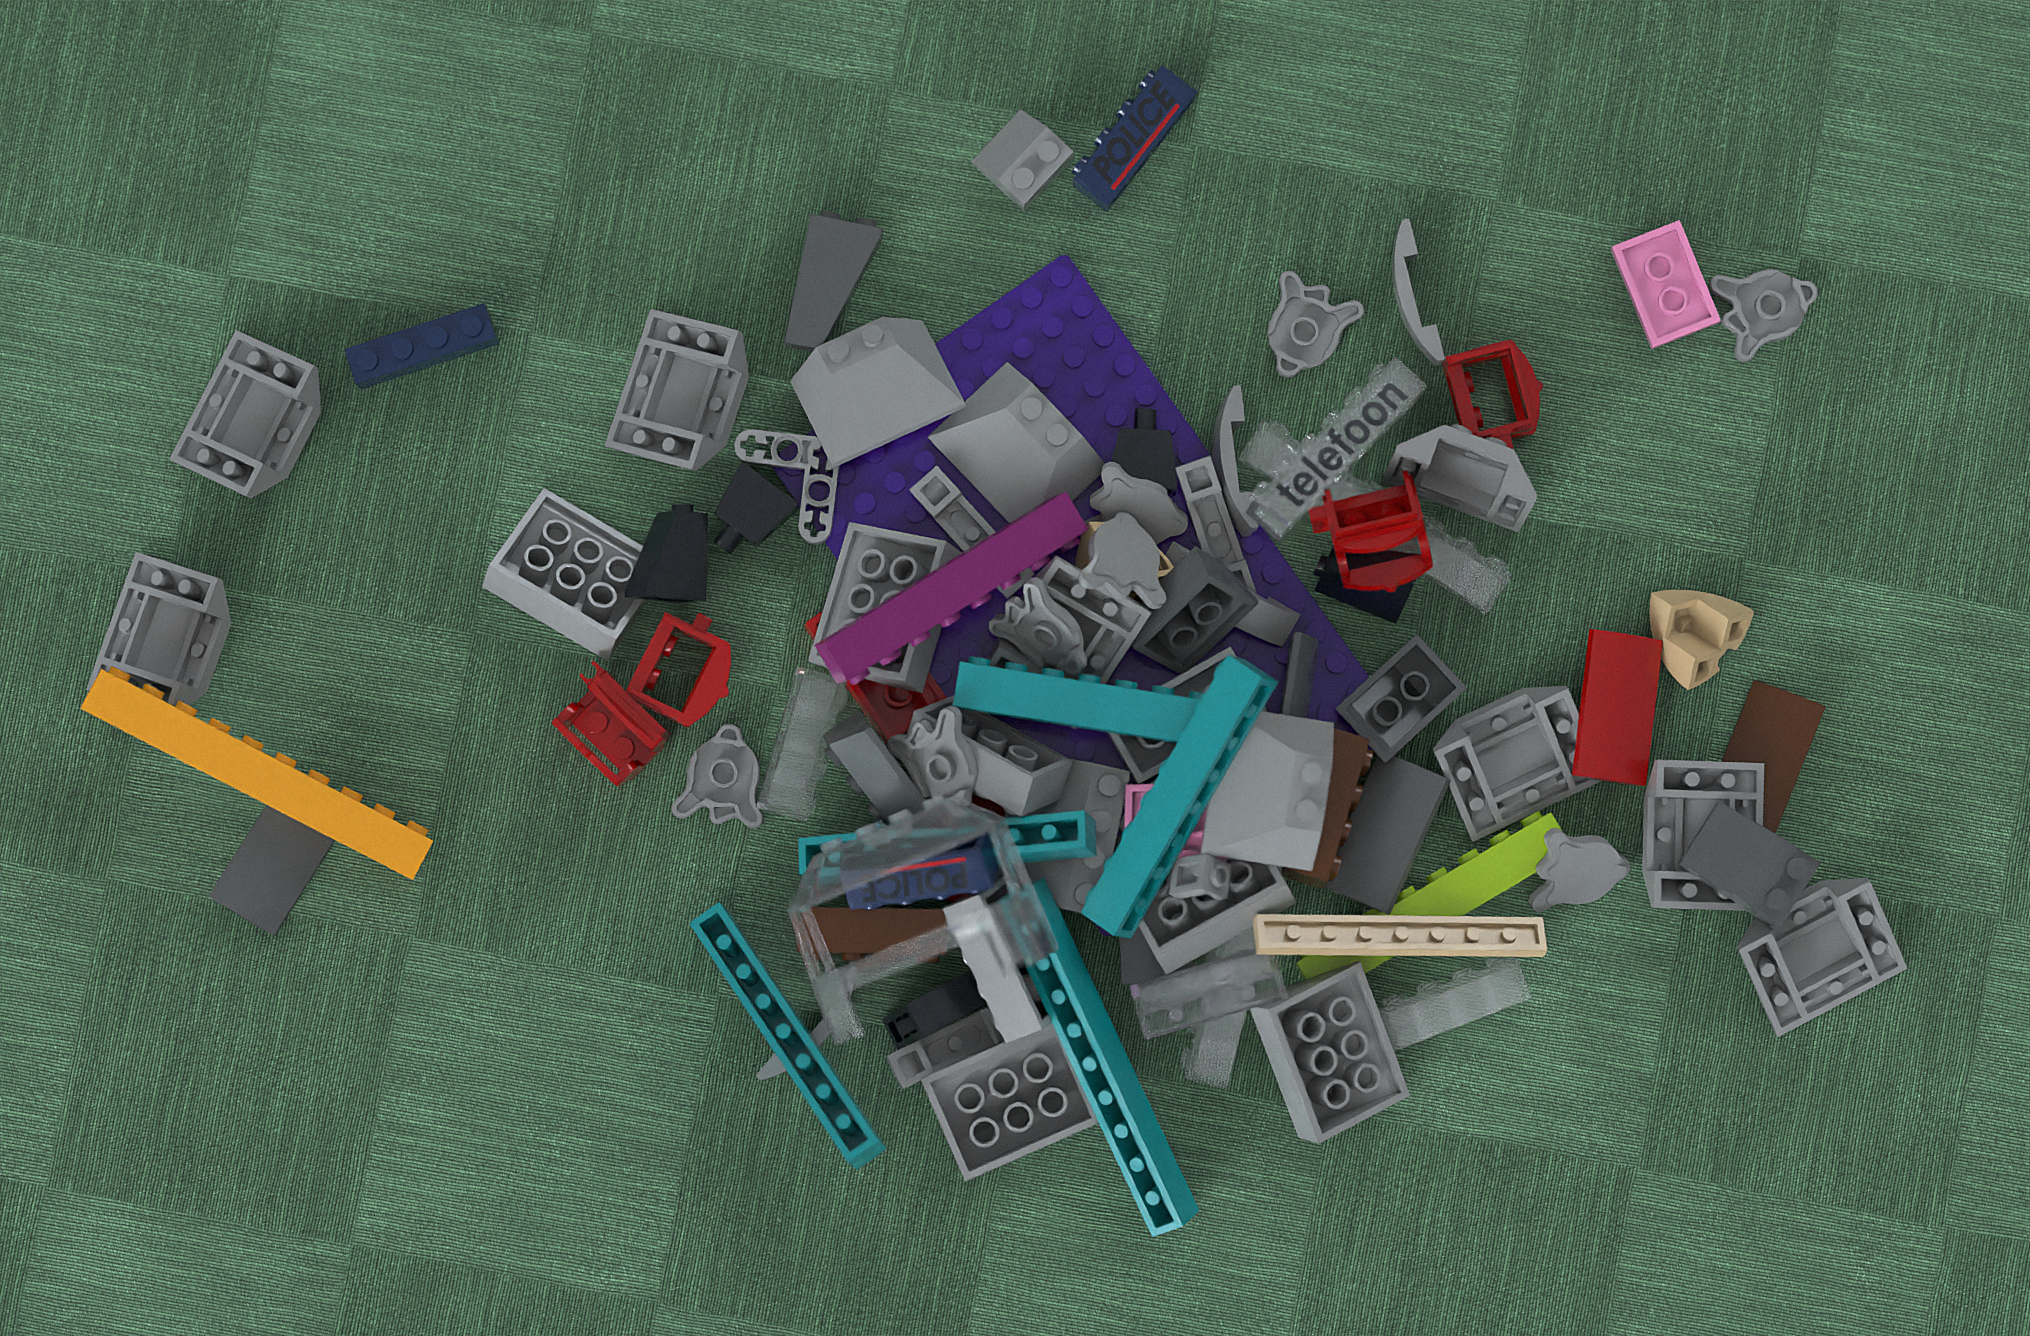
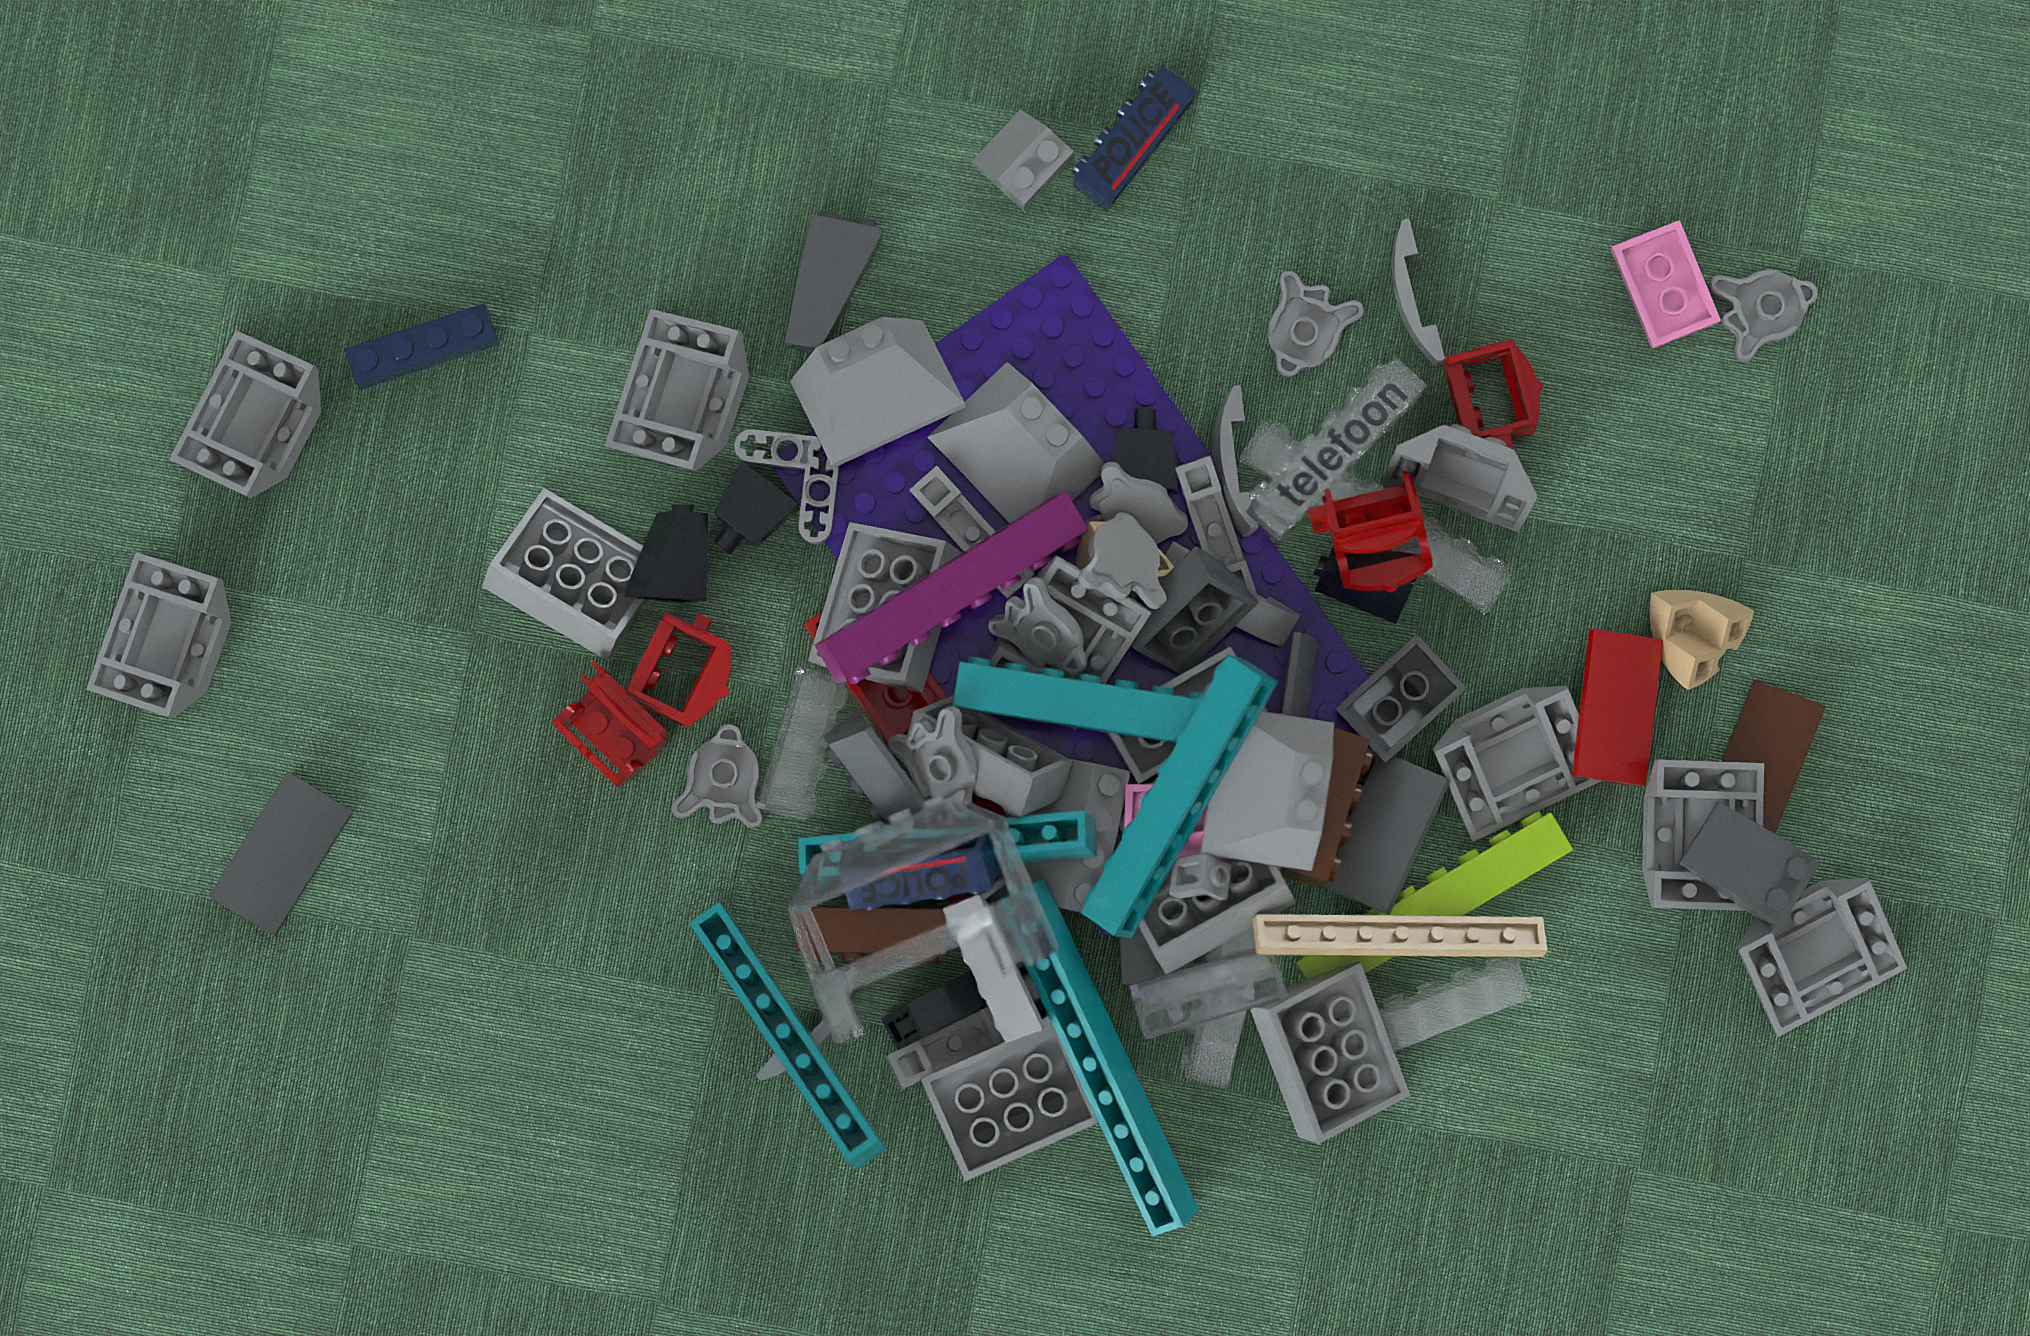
light orange brick [80,665,433,880] -> none
light grey tile [1529,828,1631,912] -> none

